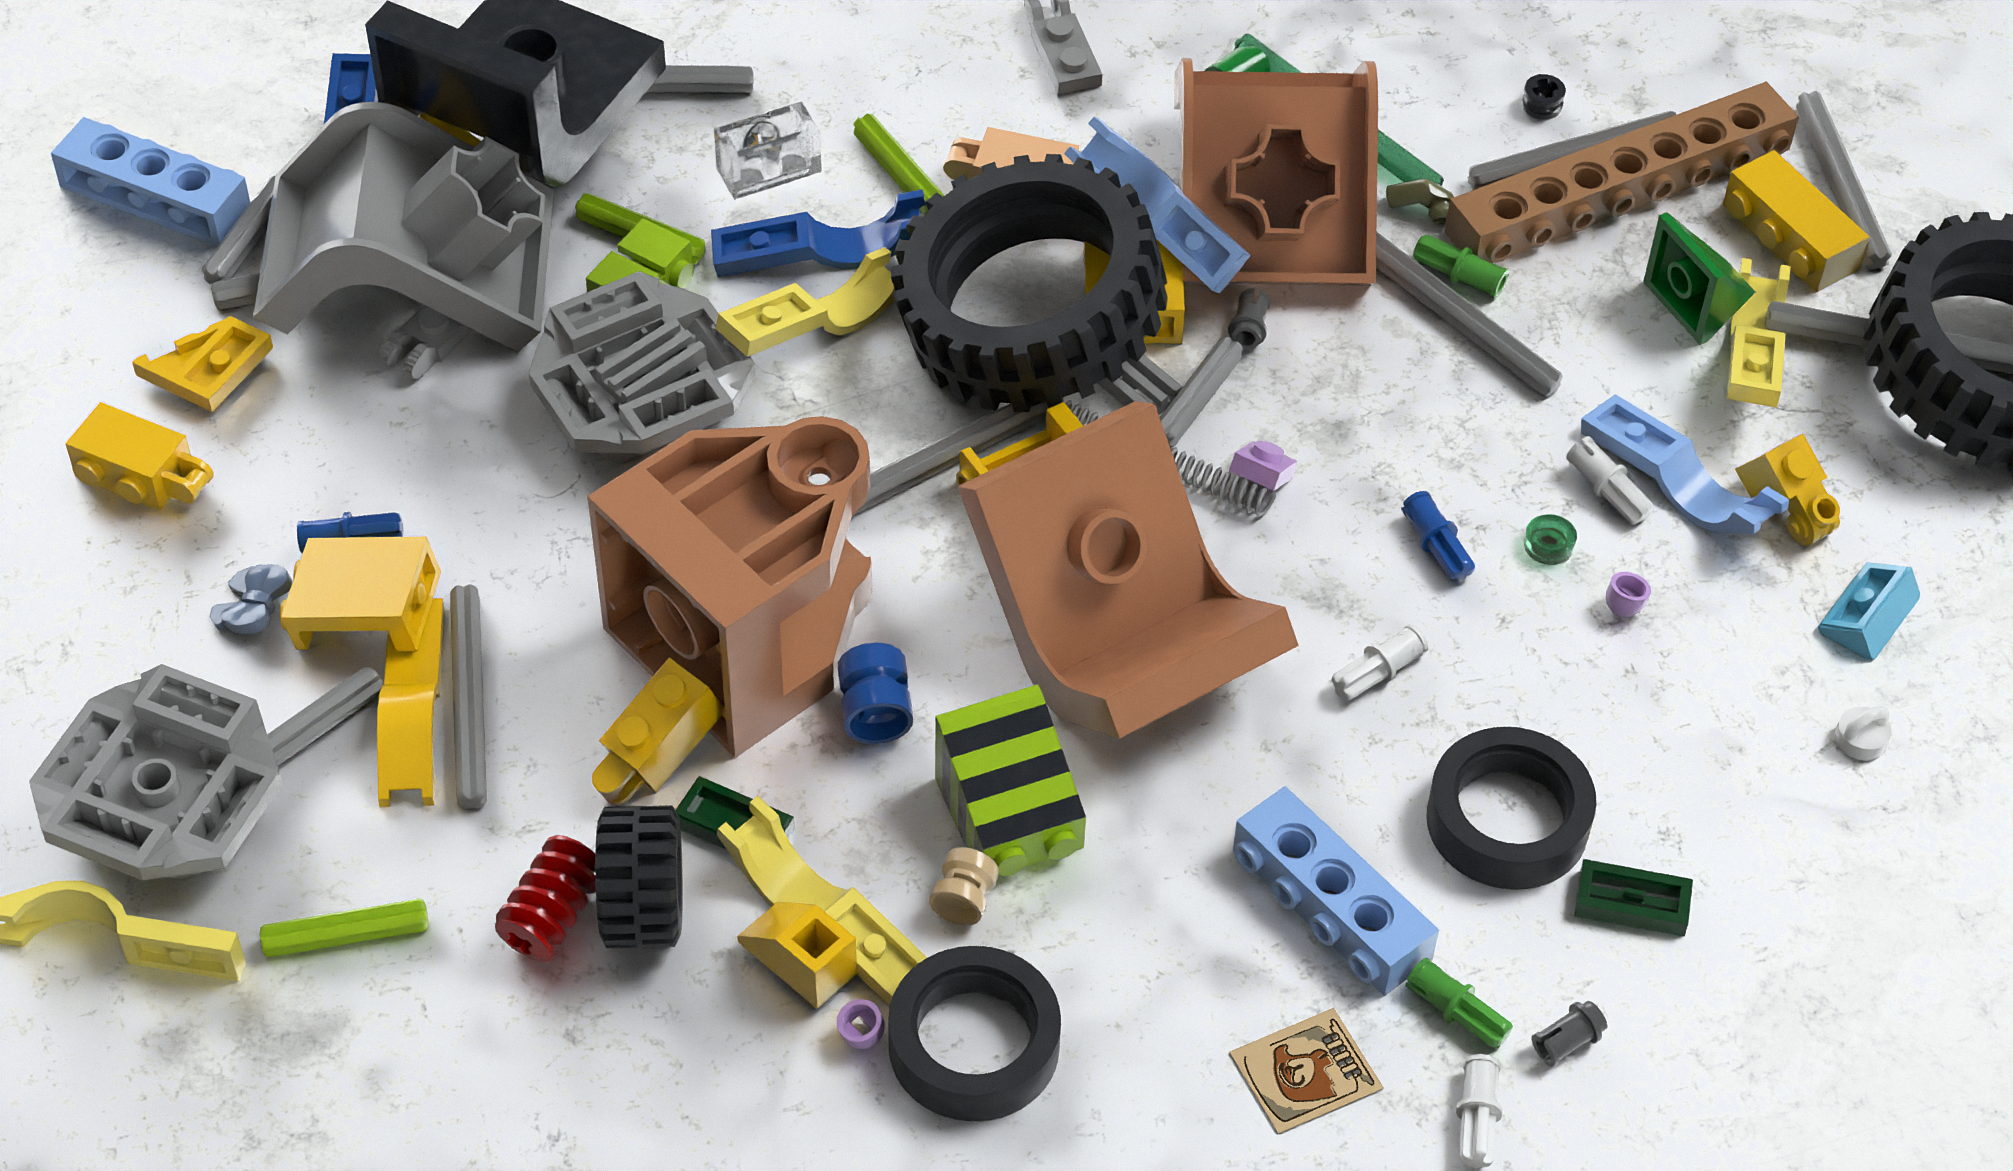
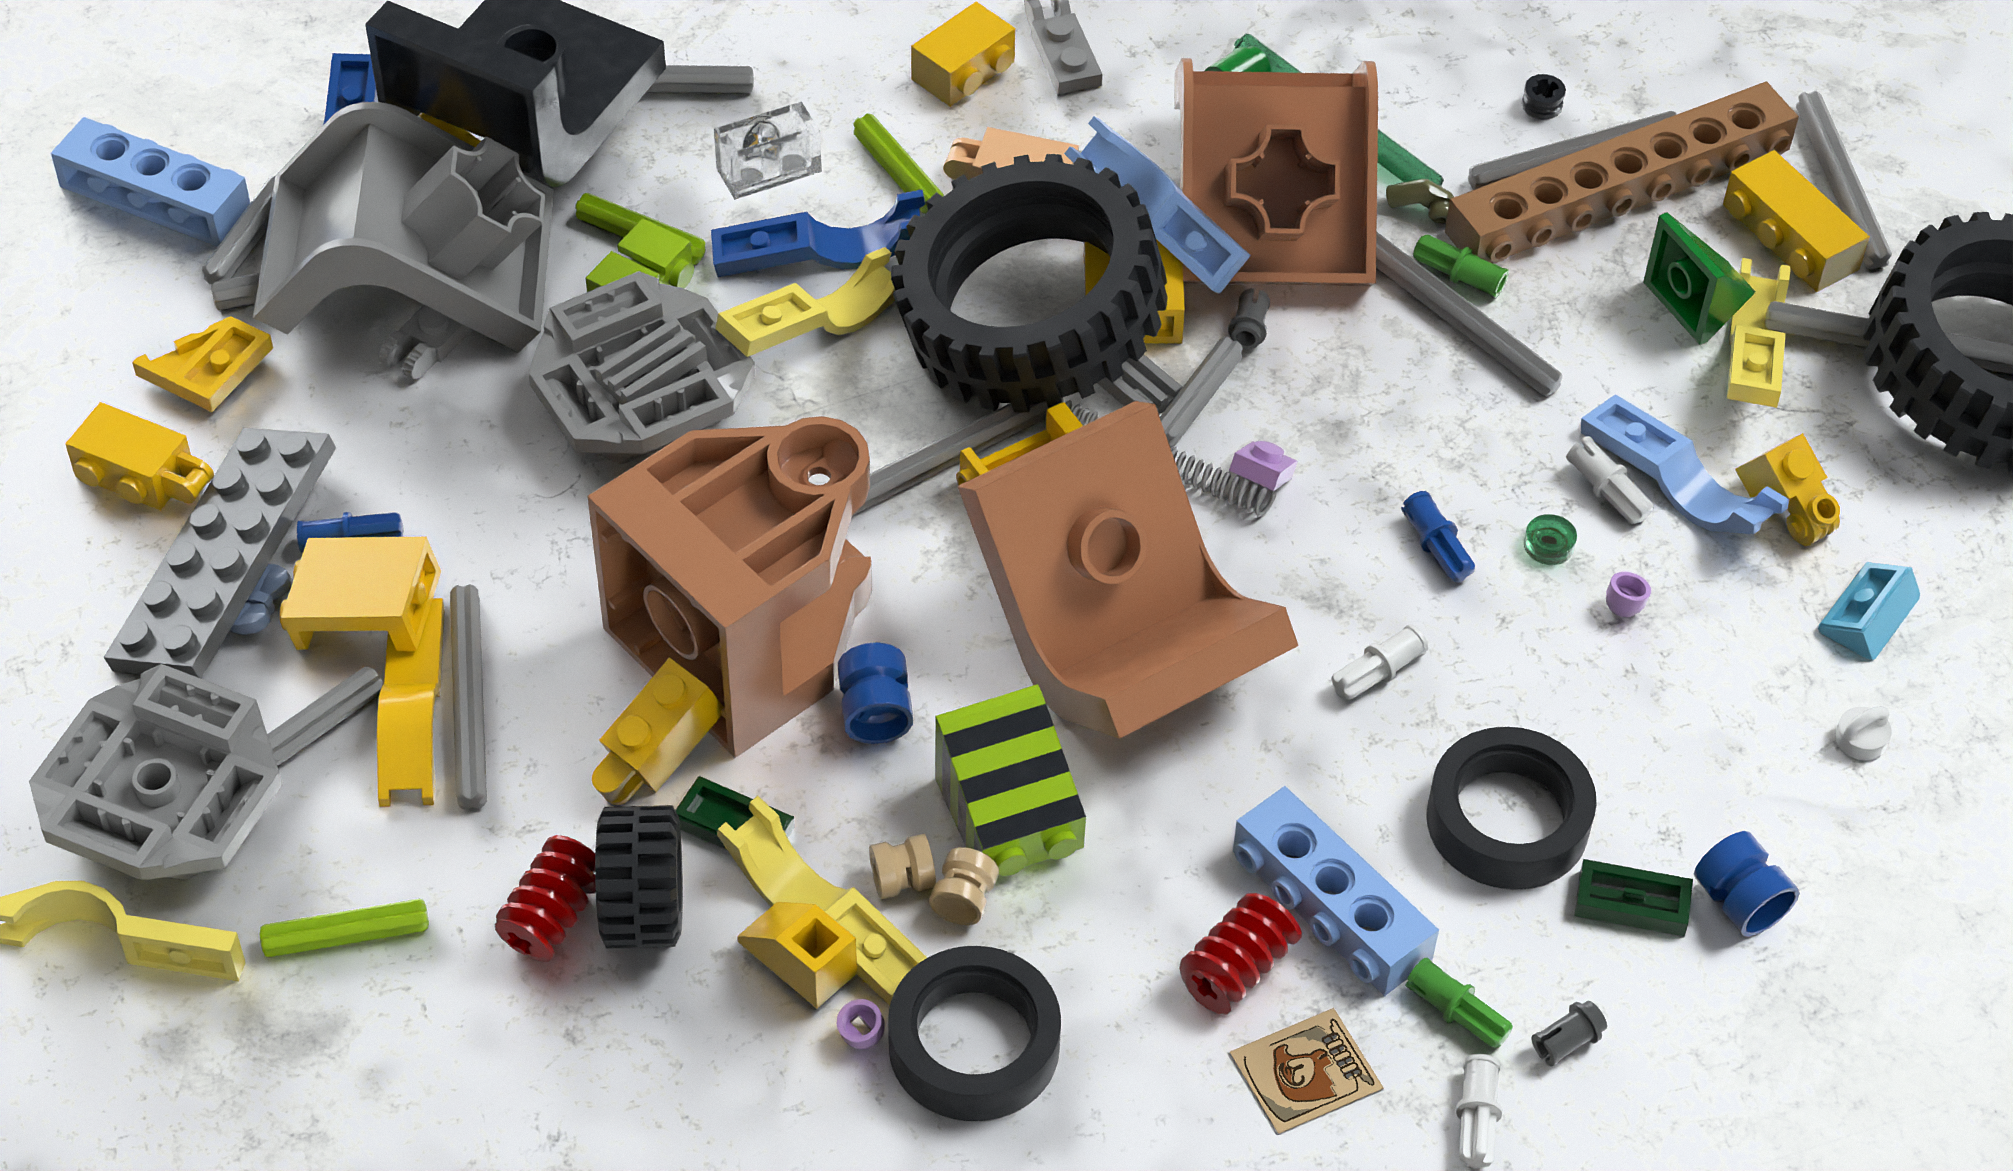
none -> plate [103,428,336,679]
none -> tan wheel [869,834,936,900]
none -> yellow brick [911,1,1016,107]
none -> red piece [1179,893,1302,1015]
none -> blue wheel [1694,831,1800,937]

